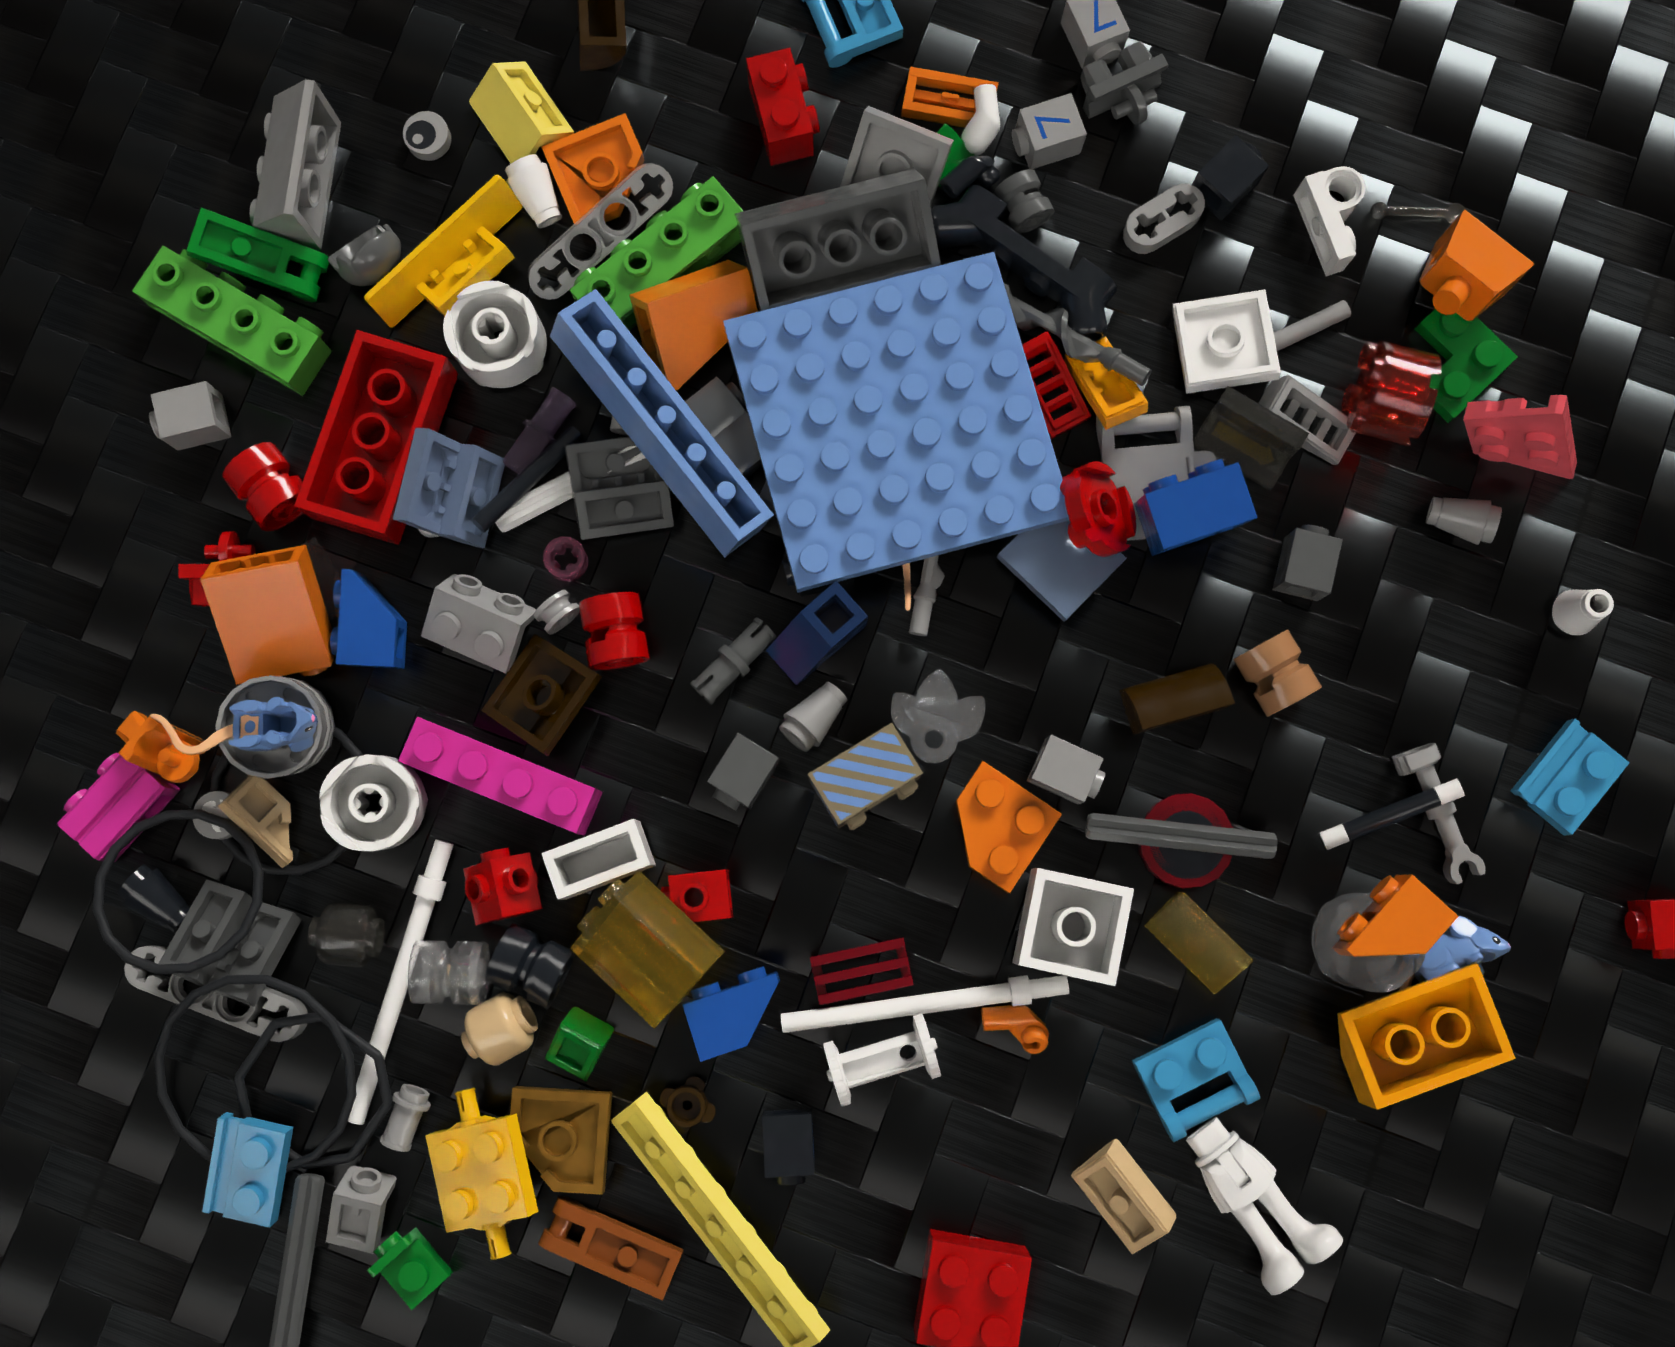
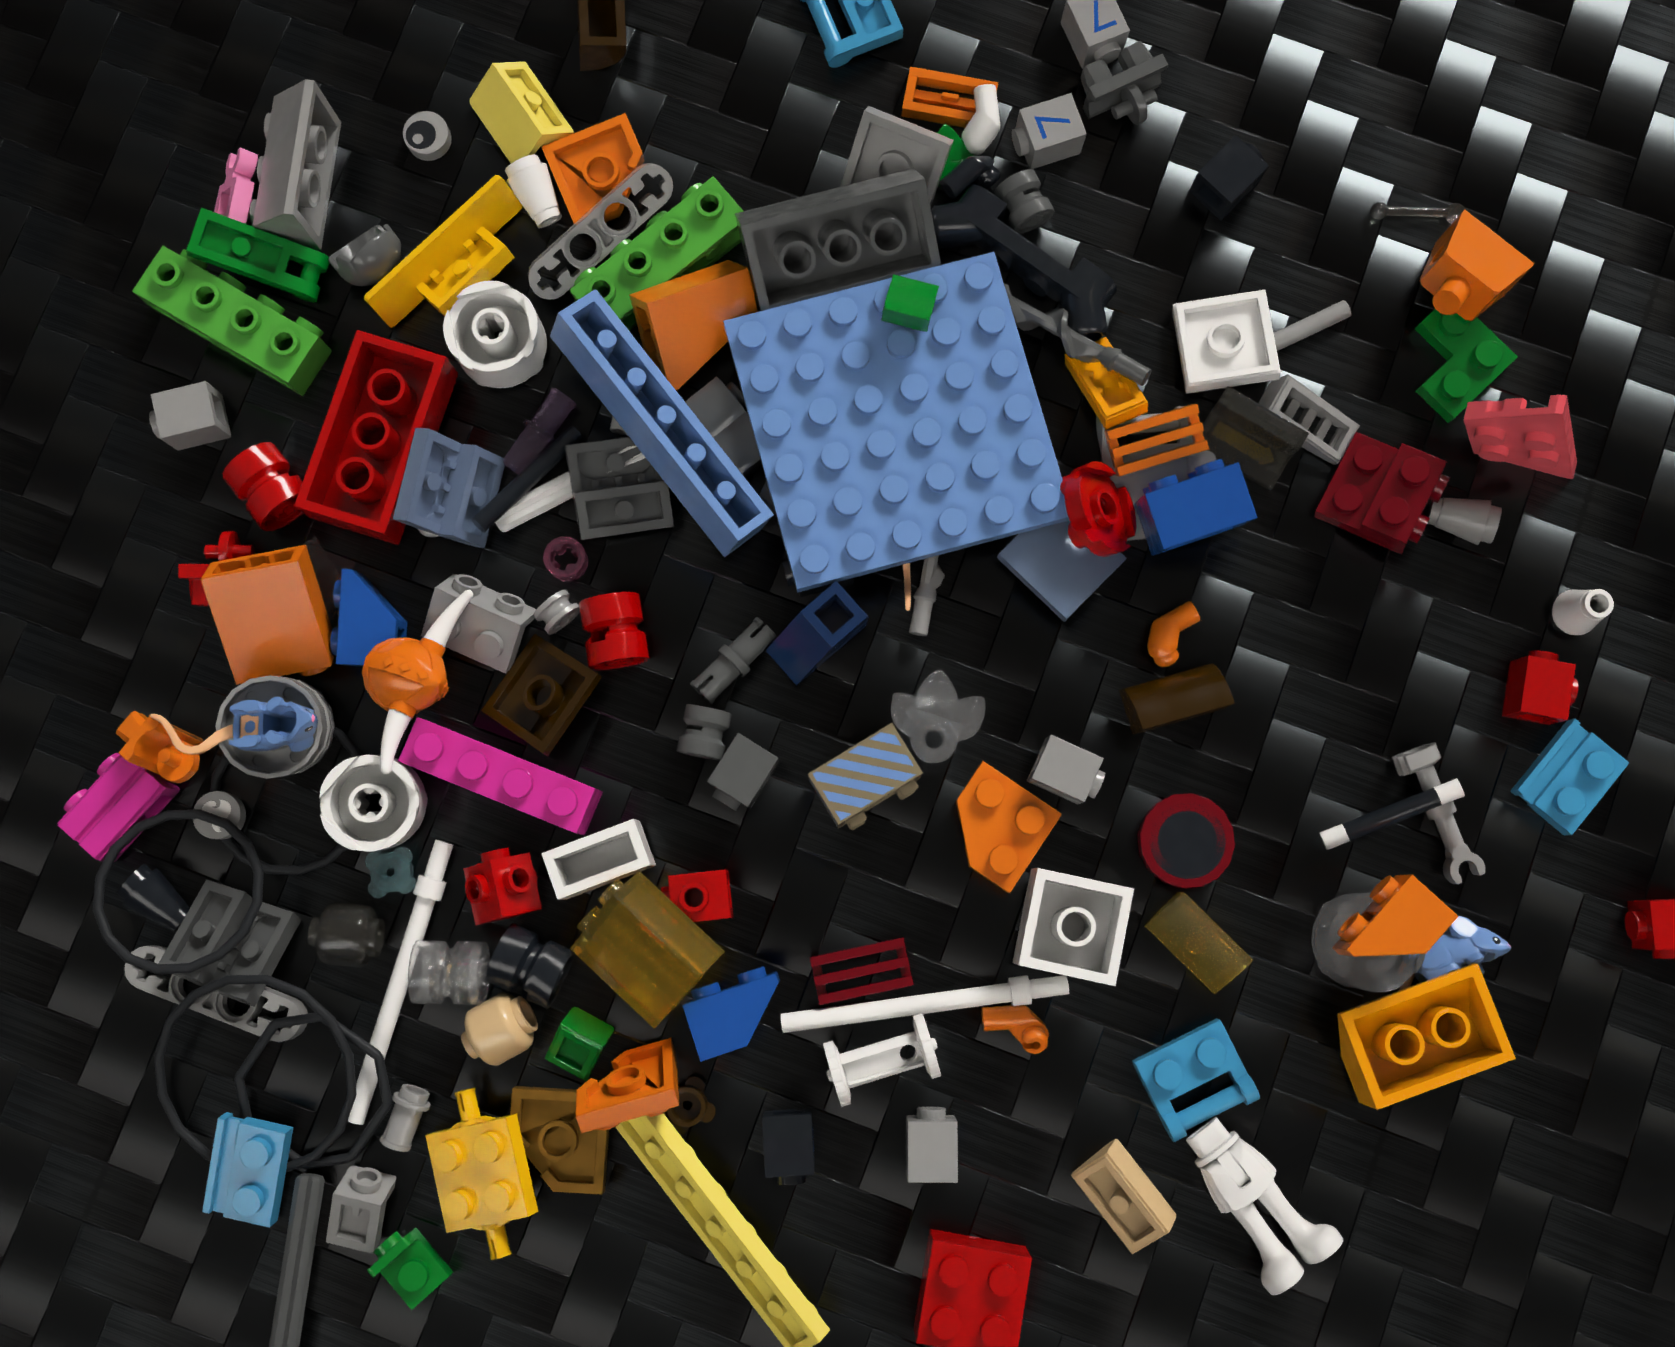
tan tile [217,775,293,868] -> none
dark orange plate [538,1195,684,1301] -> none
red brick [746,47,820,166] -> none
light grey cone [779,682,847,752] -> none
red slope [1022,331,1091,440] -> none
dark grey axle [1085,813,1278,859] -> none
light grey beam [1123,184,1205,254] -> none
medium nougat wheel [1233,629,1322,717] -> none
dark grey brick [1272,525,1343,601] -> none
white plate [1293,166,1366,276] -> none
clear red brick [1341,341,1441,446] -> none
none -> bright pink plate [214,147,258,225]
none -> orange helmet [362,590,473,774]
none -> clear light blue plate [365,847,416,898]
none -> orange plate [575,1038,679,1134]
none -> dark grey wheel [676,704,732,761]
none -> green slope [881,274,939,332]
none -> light grey brick [906,1107,958,1183]
none -> orange tile [1104,404,1209,476]
none -> orange arm [1147,601,1200,667]
none -> dark red plate [1314,432,1450,555]
none -> red brick [1502,650,1578,725]

